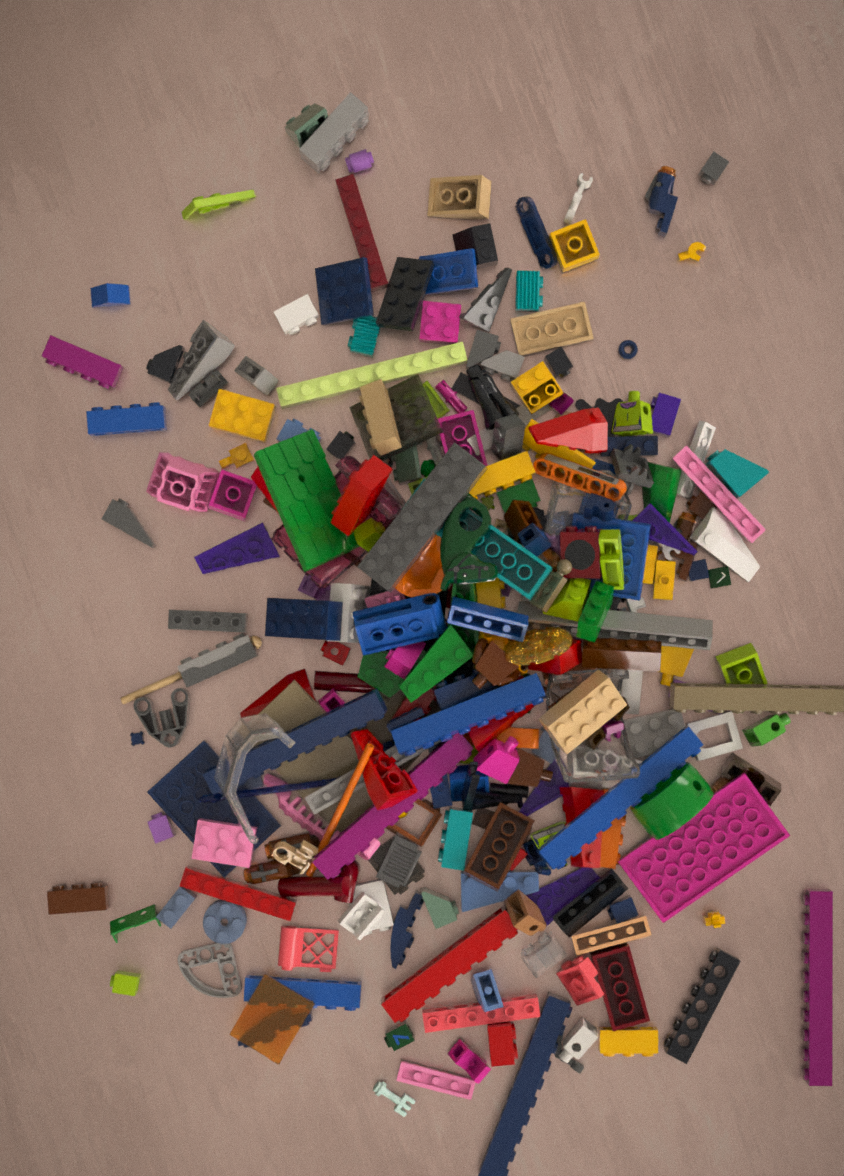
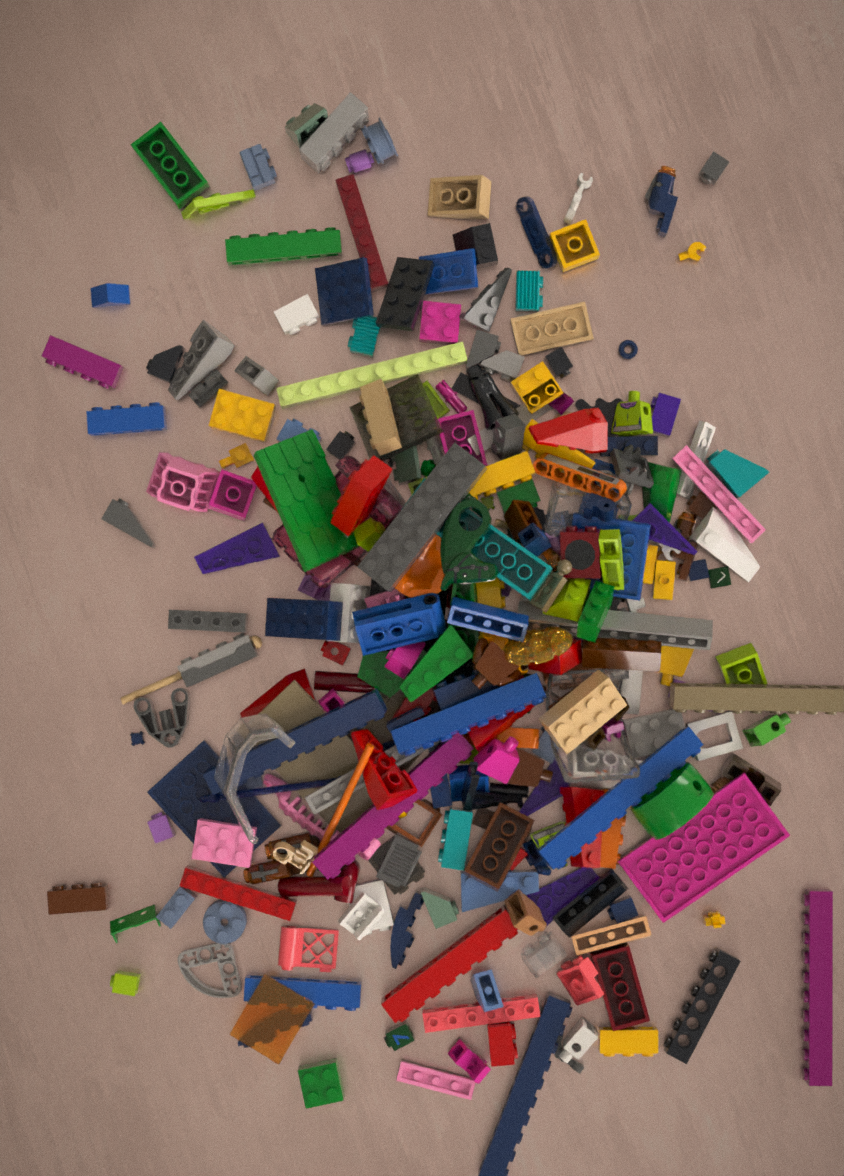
light aqua hinge [373,1081,416,1117] -> none
none -> green brick [130,121,210,210]
none -> green brick [225,227,342,266]
none -> sand blue brick [239,144,277,191]
none -> green brick [298,1058,345,1109]
none -> sand blue wheel [361,117,399,164]

